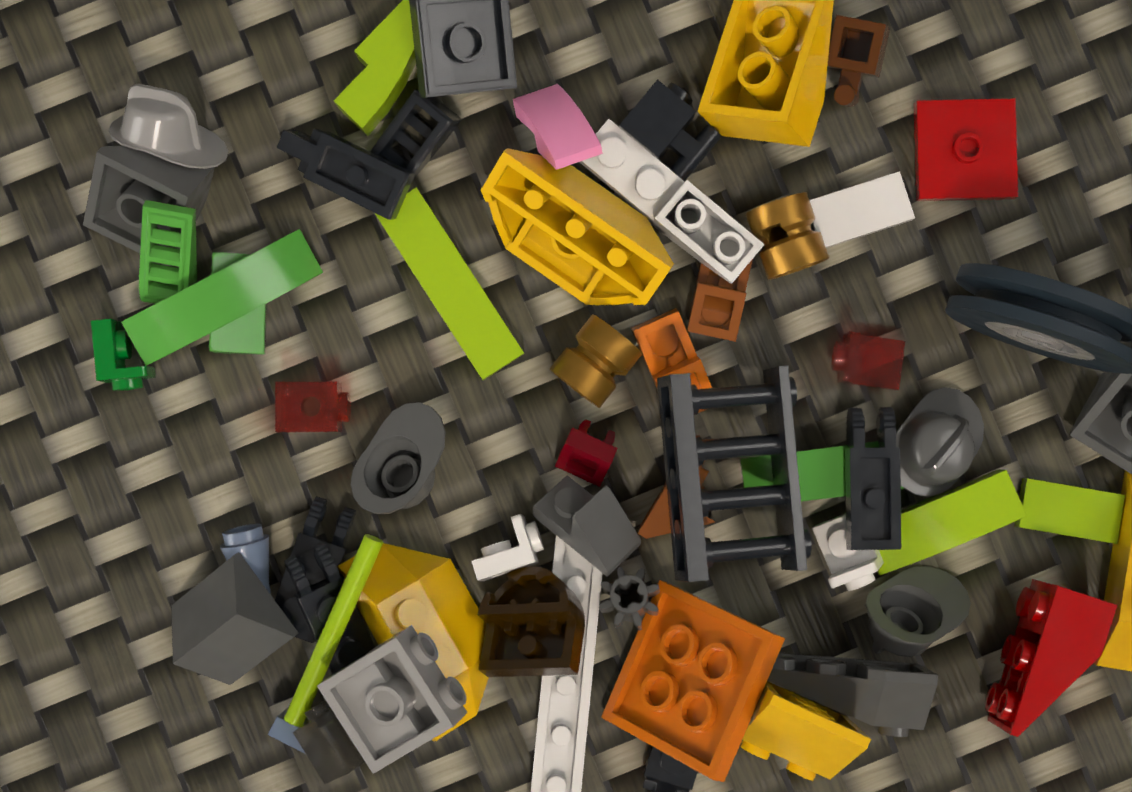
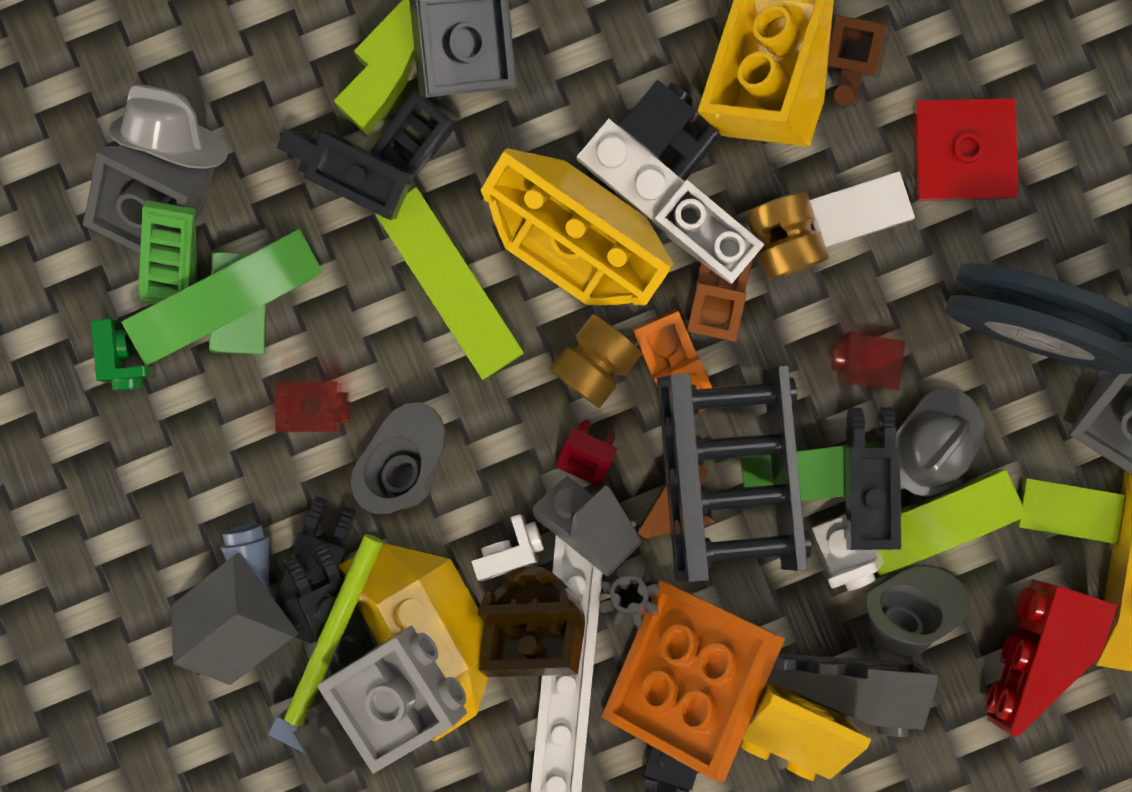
bright pink slope [513,84,603,170] -> none

